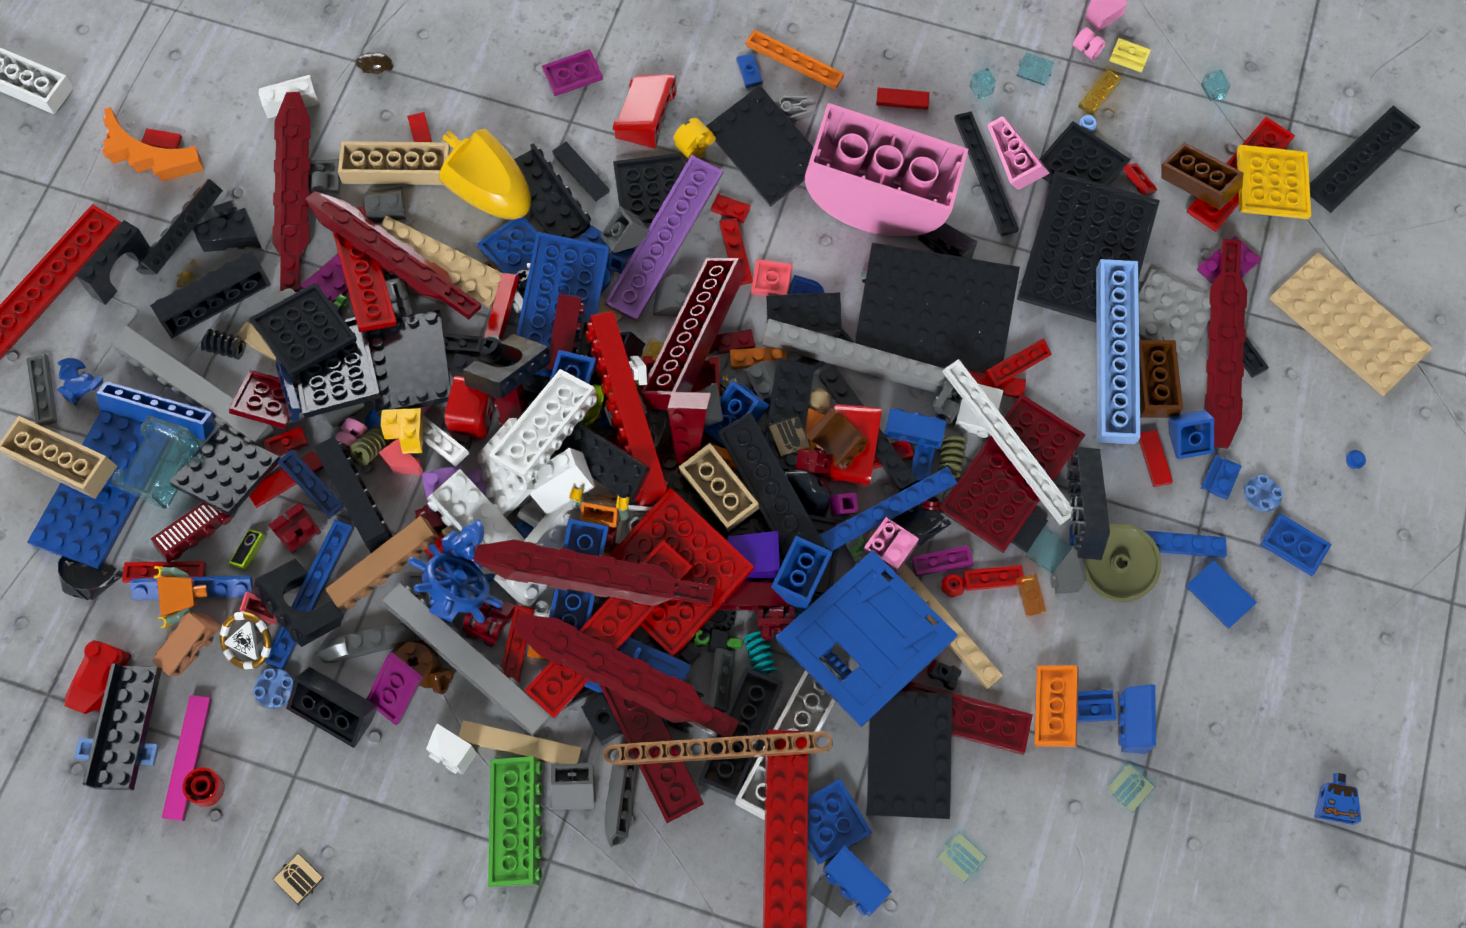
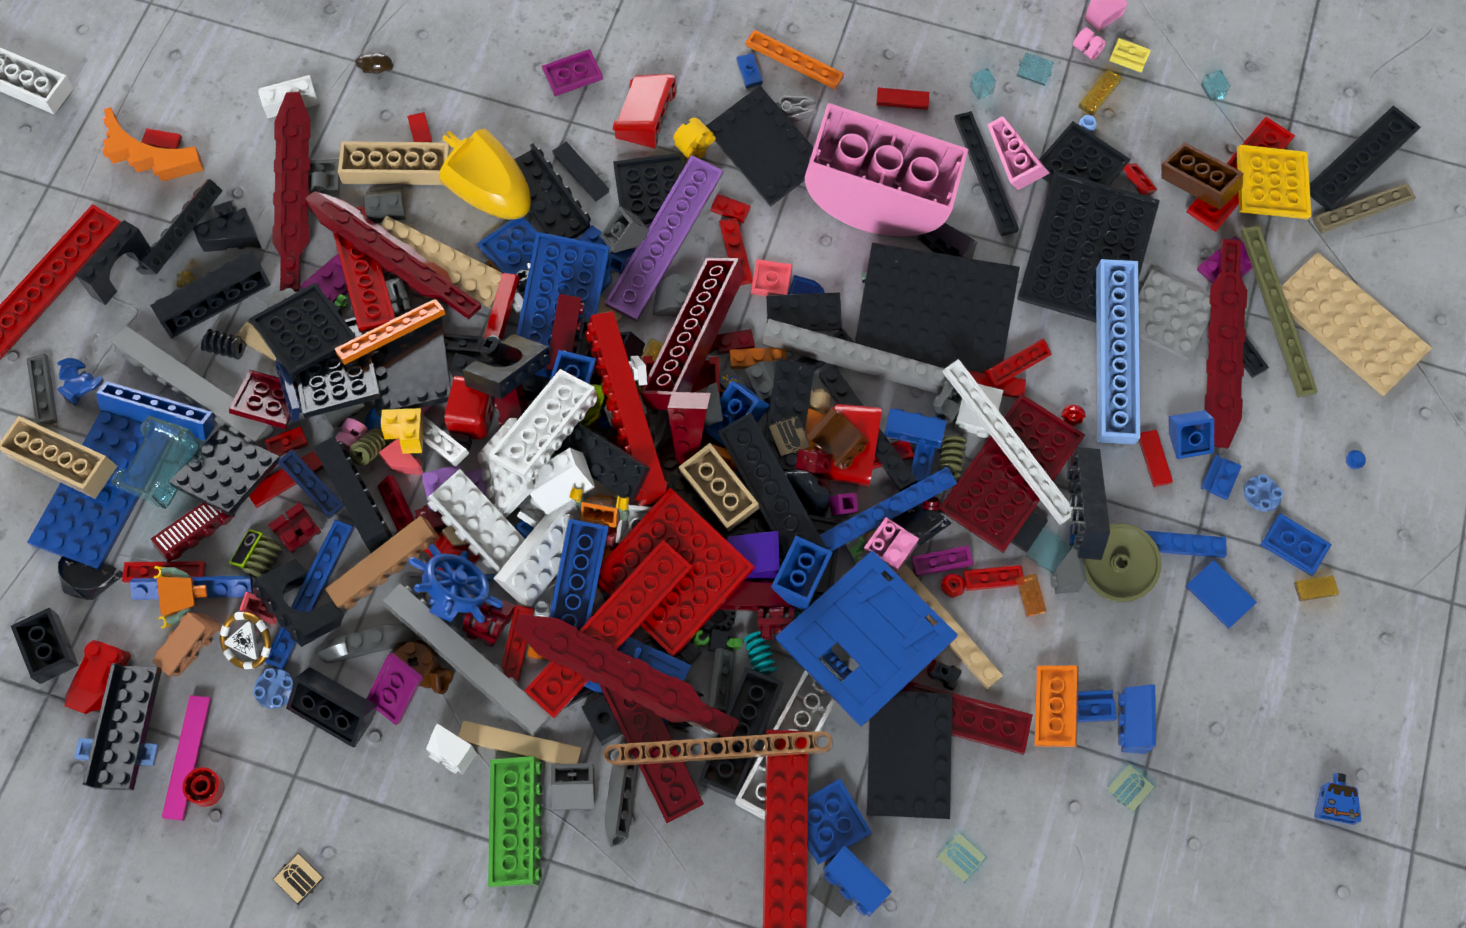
blue animal [442,519,484,568] -> none
dark red plate [473,539,716,606] -> none
reddish brown brick [1139,340,1183,418] -> none
none -> black brick [11,608,79,684]
none -> olive piece [242,535,283,579]
none -> orange plate [335,299,445,365]
none -> dark red plate [377,475,415,533]
none -> red plate [1061,404,1086,426]
none -> olive plate [1240,226,1318,398]
none -> clear yellow tile [1294,575,1339,602]
none -> dark tan tile [1312,183,1416,234]

